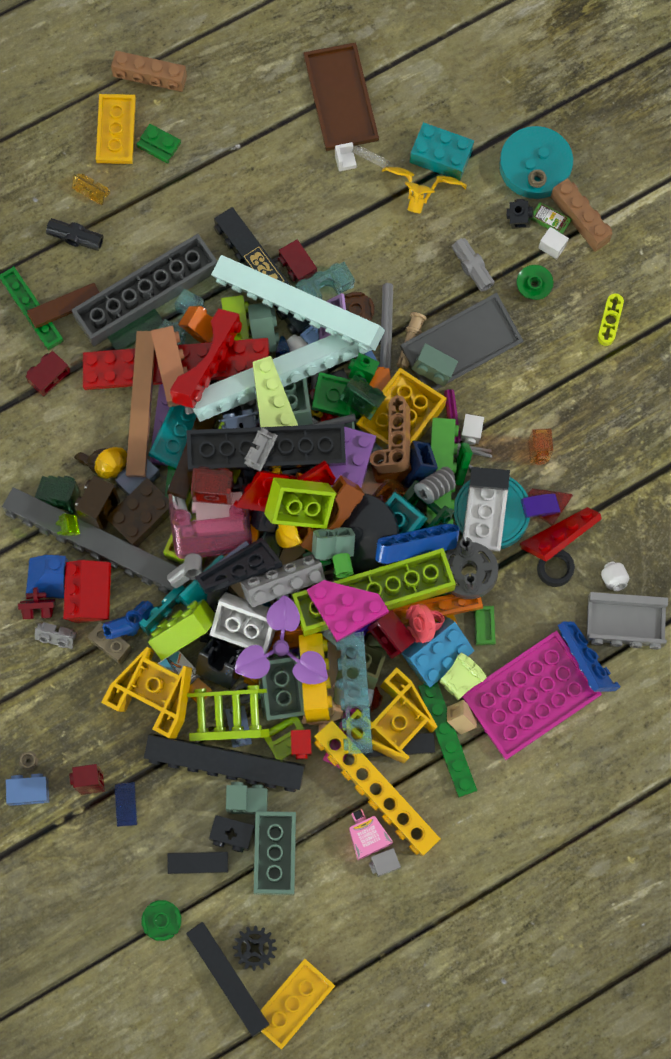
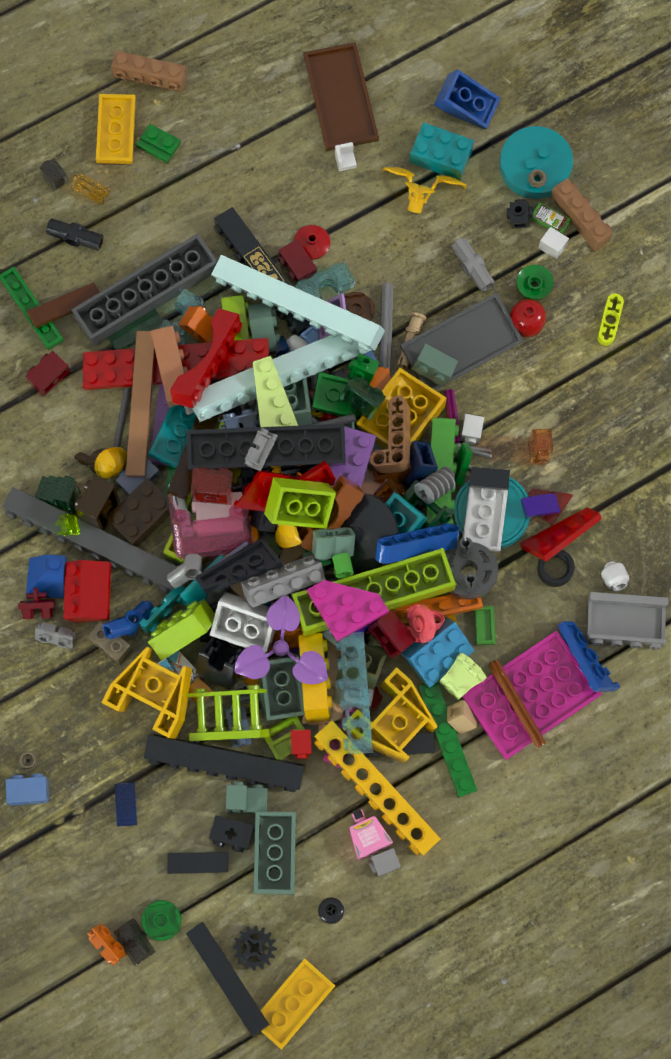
dark red brick [69,764,105,795] -> none
clear tile [352,146,390,168] -> none
none -> clear smoke brick [39,158,68,192]
none -> orange hinge [87,924,127,966]
none -> dark grey bar [113,388,131,447]
none -> clear smoke slope [113,919,155,966]
none -> red dish [294,225,330,260]
none -> black head [318,897,344,925]
none -> blue slope [434,69,501,129]
none -> dark orange axle [489,660,546,748]
none -> red cylinder [510,299,546,337]

